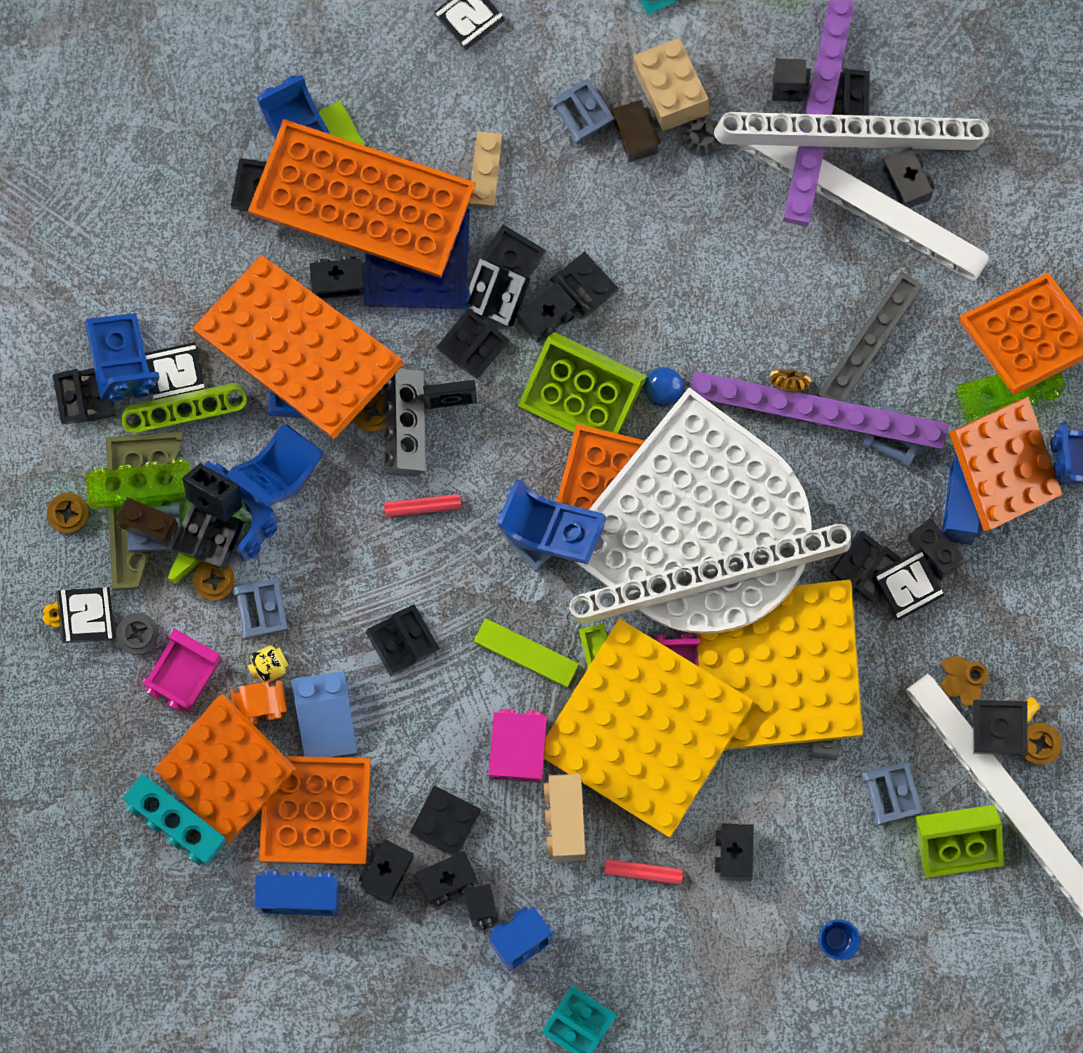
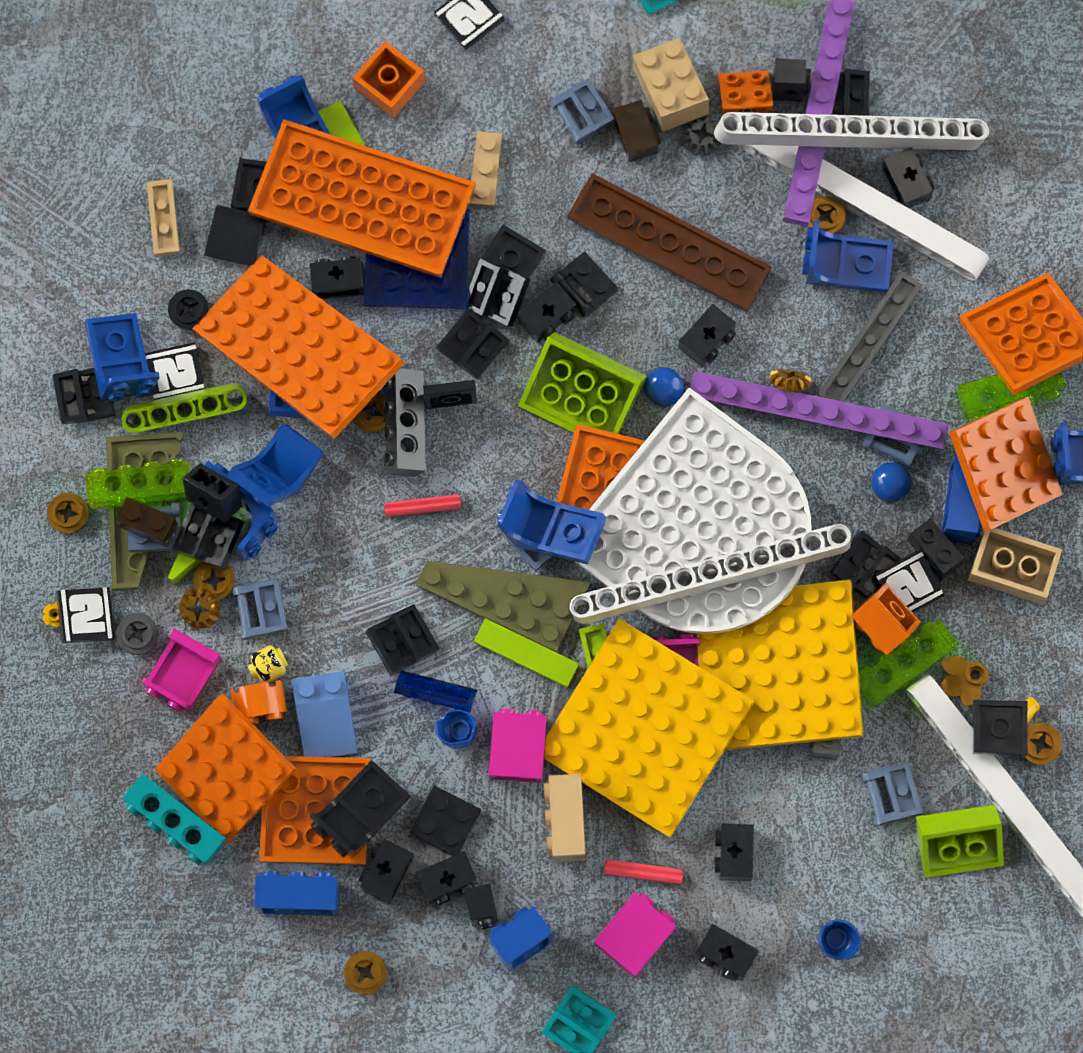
none -> tan plate [147,179,180,257]
none -> black gear [168,289,209,330]
none -> pearl gold gear [178,587,220,629]
none -> black slope [204,205,266,266]
none -> black bracket [310,760,411,859]
none -> pearl gold gear [344,951,387,995]
none -> orange brick [353,41,425,118]
none -> clear blue plate [394,670,477,713]
none -> olive wing [416,561,591,653]
none -> blue hair [435,709,478,749]
none -> reddish brown plate [567,173,772,312]
none -> dark pink panel [594,892,676,979]
none -> black brick [678,303,736,367]
none -> black brick [696,923,759,982]
none -> orange hinge [718,71,773,114]
none -> blue bracket [802,220,893,293]
none -> pearl gold gear [808,196,846,234]
none -> orange brick [851,583,921,655]
none -> clear neon green brick [859,619,959,710]
none -> blue hair [871,463,912,502]
none -> tan brick [968,528,1062,605]

